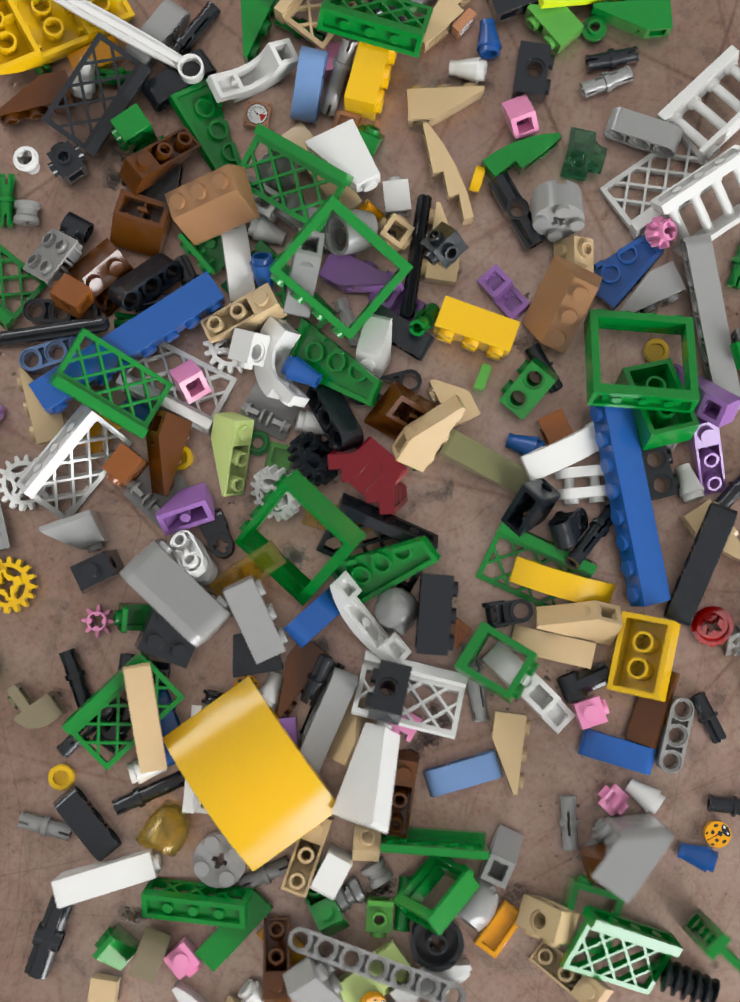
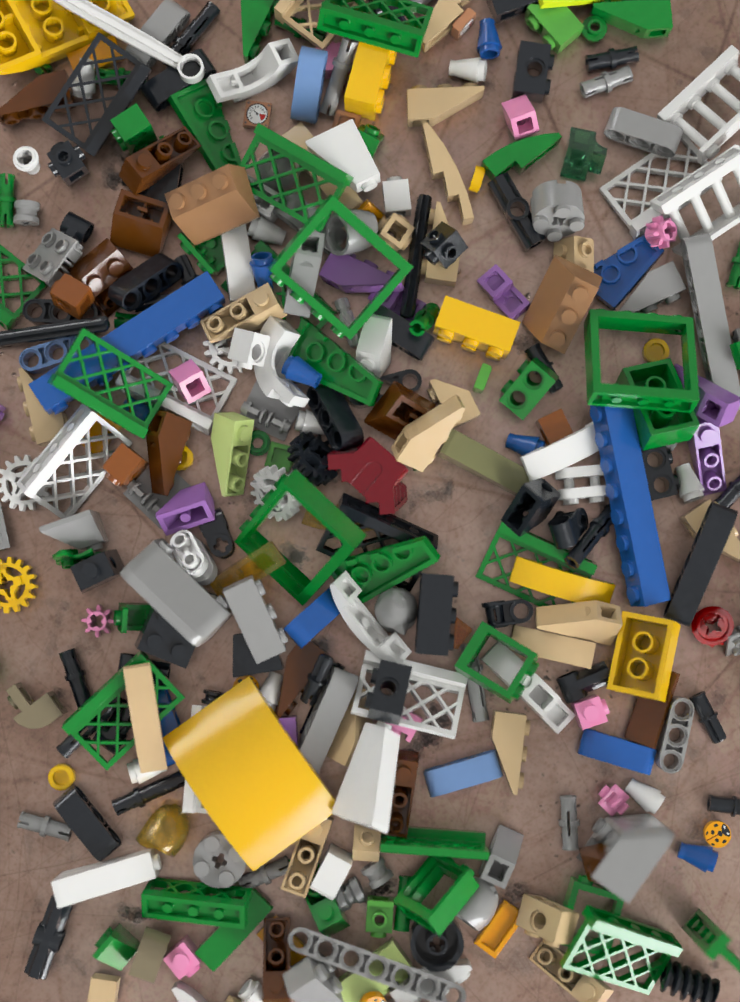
none -> green plate [52,548,100,569]

